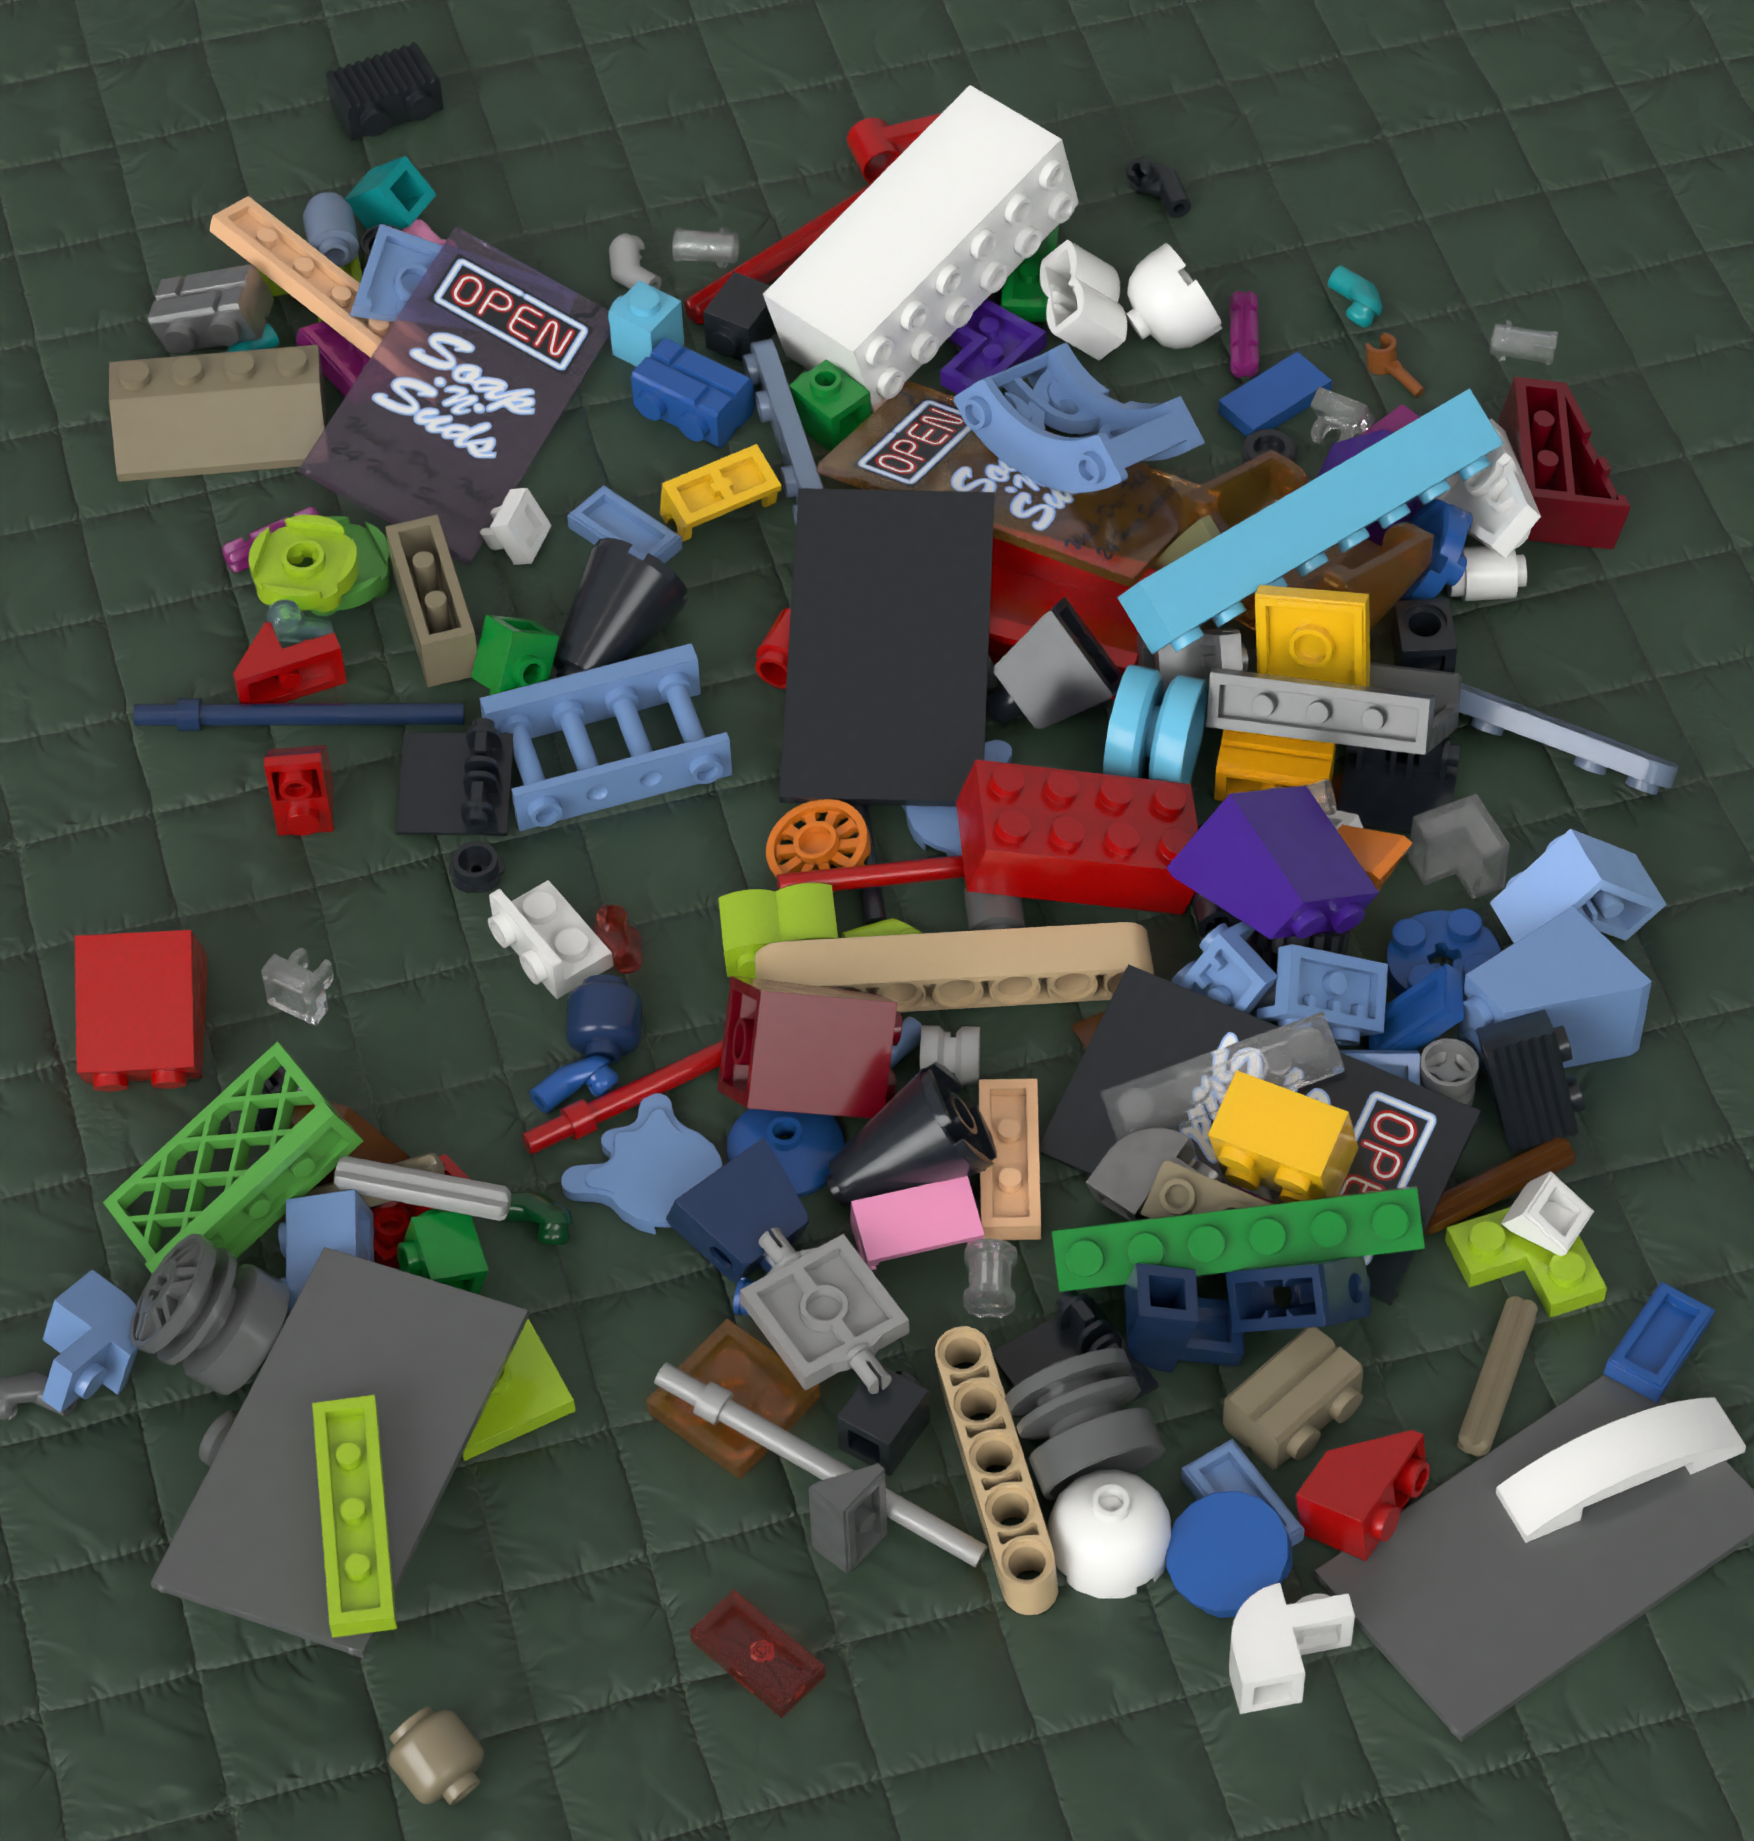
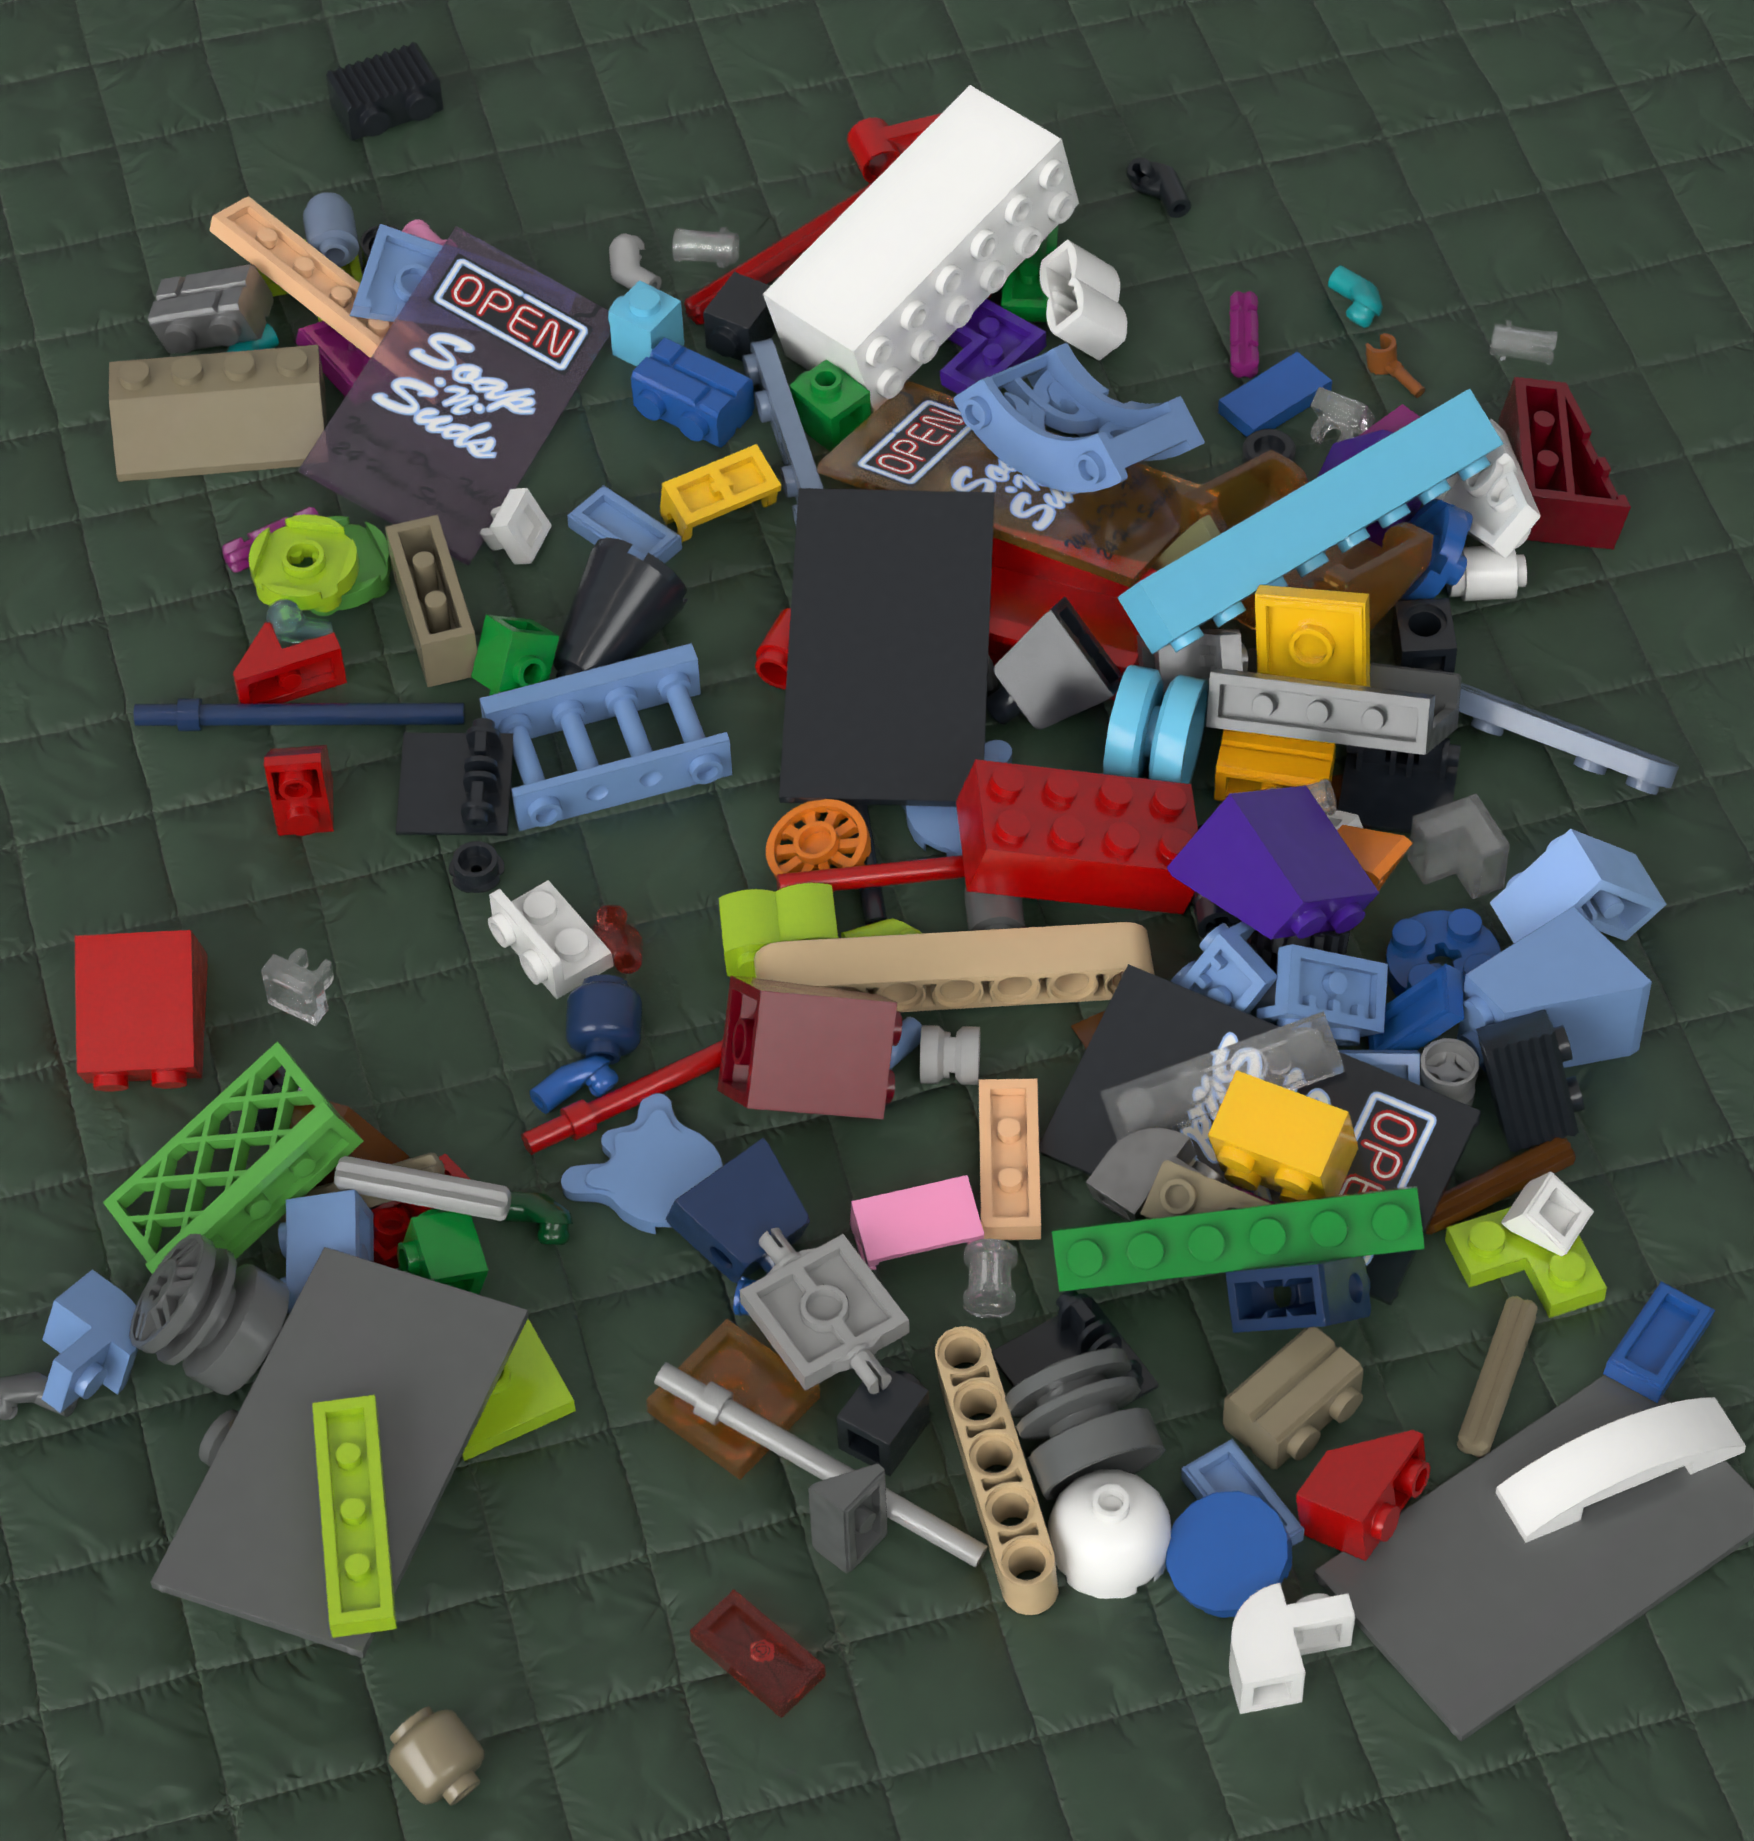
teal brick [345,156,437,230] -> none
blue dish [727,1109,844,1197] -> none
black cone [826,1062,997,1206] -> none
dark blue brick [1124,1263,1244,1373] -> none
white cylinder [1126,243,1222,350] -> none

